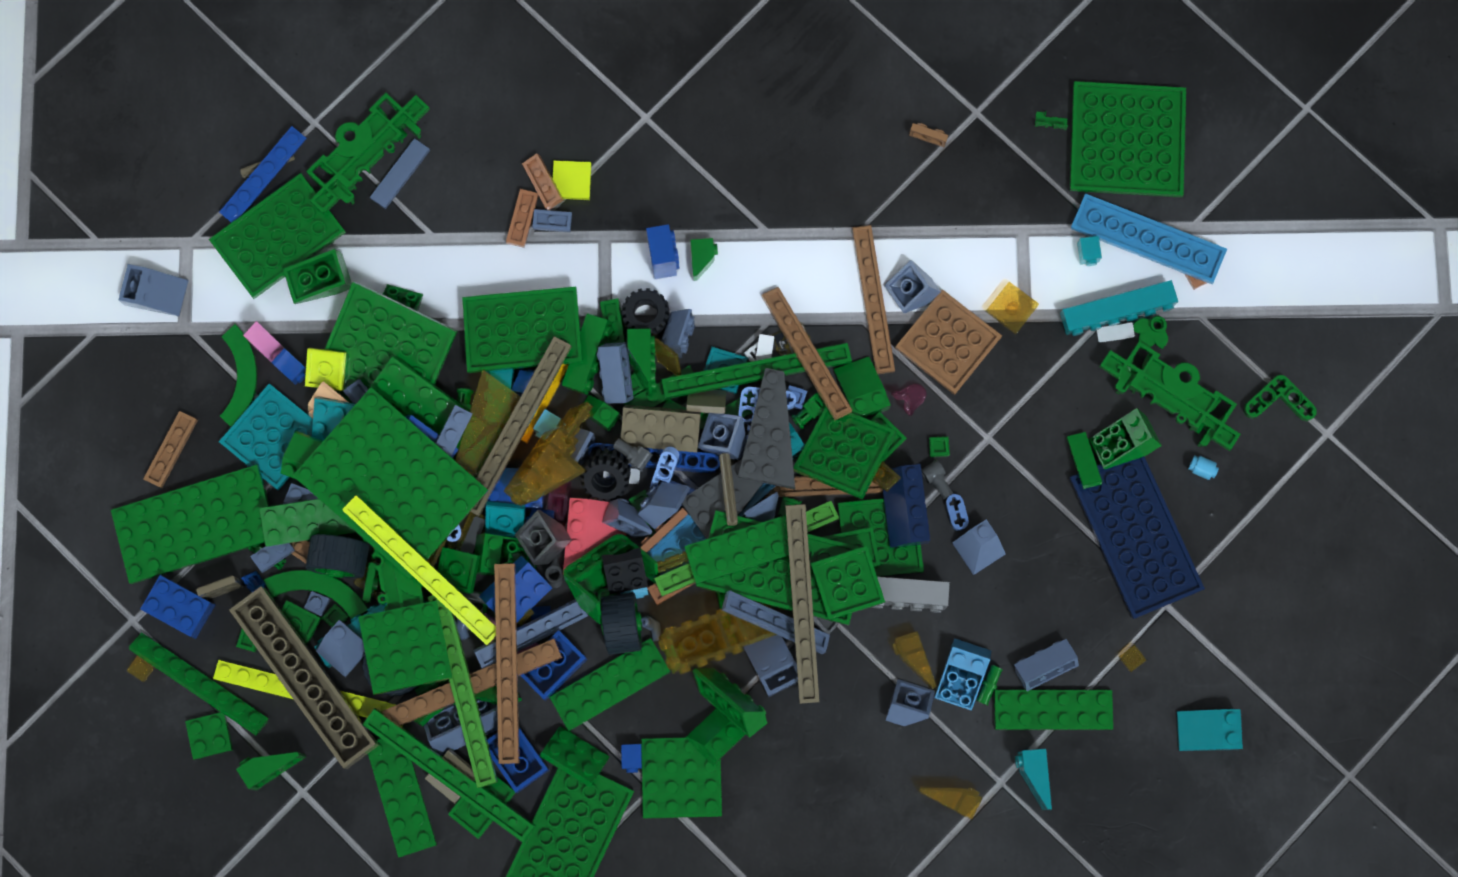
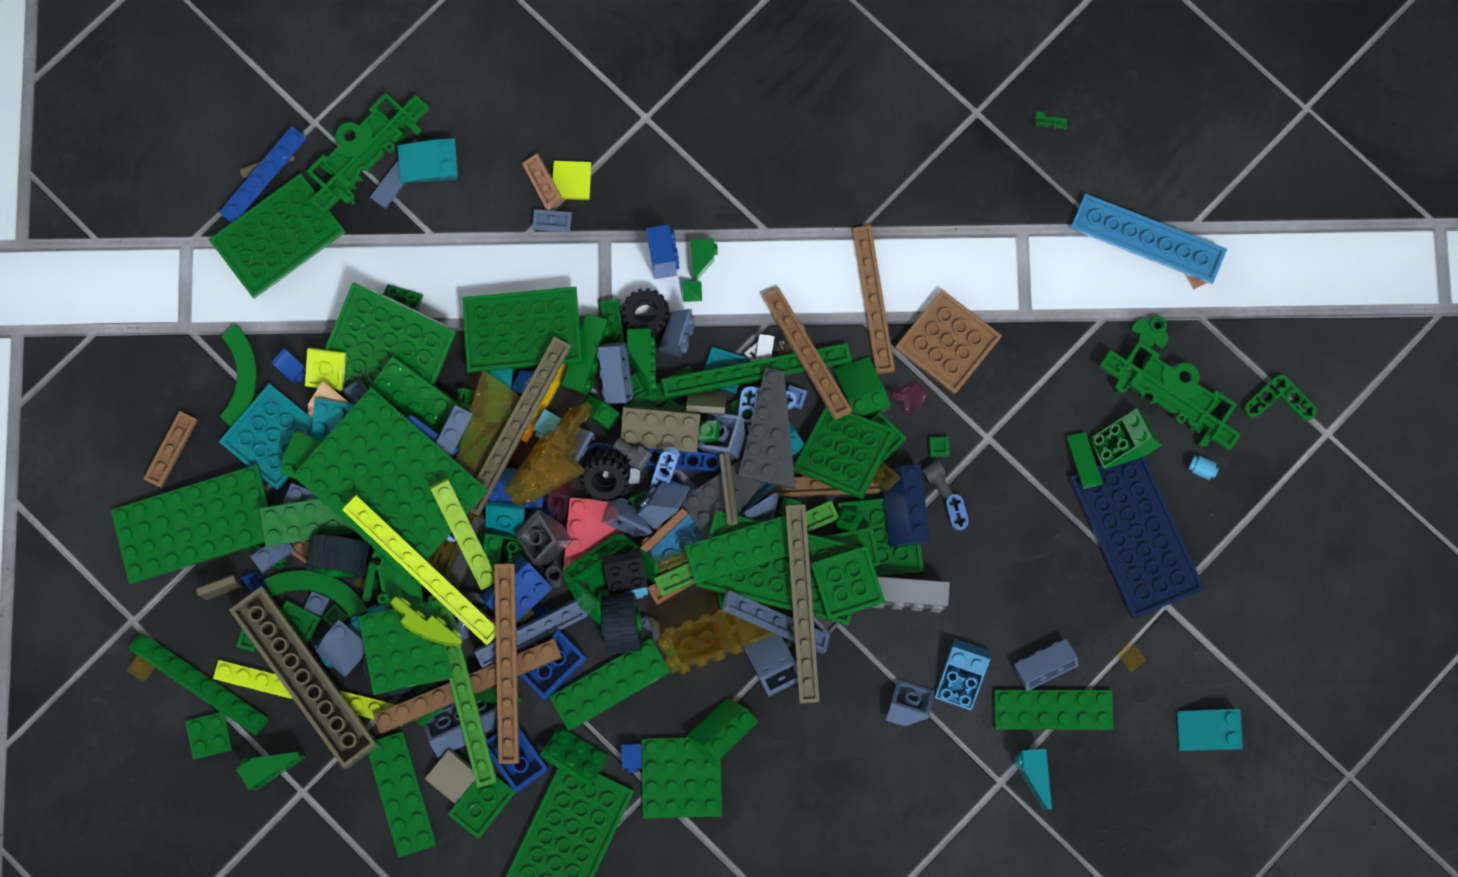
sand blue slope [118,264,188,317] -> none
blue brick [140,575,215,639] -> none
bright pink slope [243,321,284,362] -> none
green slope [283,249,352,304] -> none
green plate [363,708,535,842] -> none
green plate [437,547,481,594] -> none
nougat plate [506,189,539,248] -> none
clear yellow piece [655,338,681,376] -> none
green slope [693,668,767,738] -> none
green connector [791,393,826,430] -> none
sand blue slope [884,260,941,313] -> none
clear yellow slope [892,631,937,690] -> none
medium nougat plate [909,123,948,147] -> none
clear yellow slope [917,787,983,820] -> none
sand blue slope [952,519,1006,575] -> none
green pin [976,665,1003,706] -> none
clear yellow plate [986,282,1039,334] -> none
teal brick [1060,280,1179,336] -> none
green plate [1070,81,1186,197] -> none
teal brick [1077,236,1102,267] -> none
white sticker [1097,322,1135,342] -> none
none -> lime slope [391,597,463,647]
none -> teal slope [398,138,458,183]
none -> lime plate [429,478,495,590]
none -> green slope [682,281,702,302]
none -> green plate [698,420,720,443]
none -> green tile [836,508,863,532]

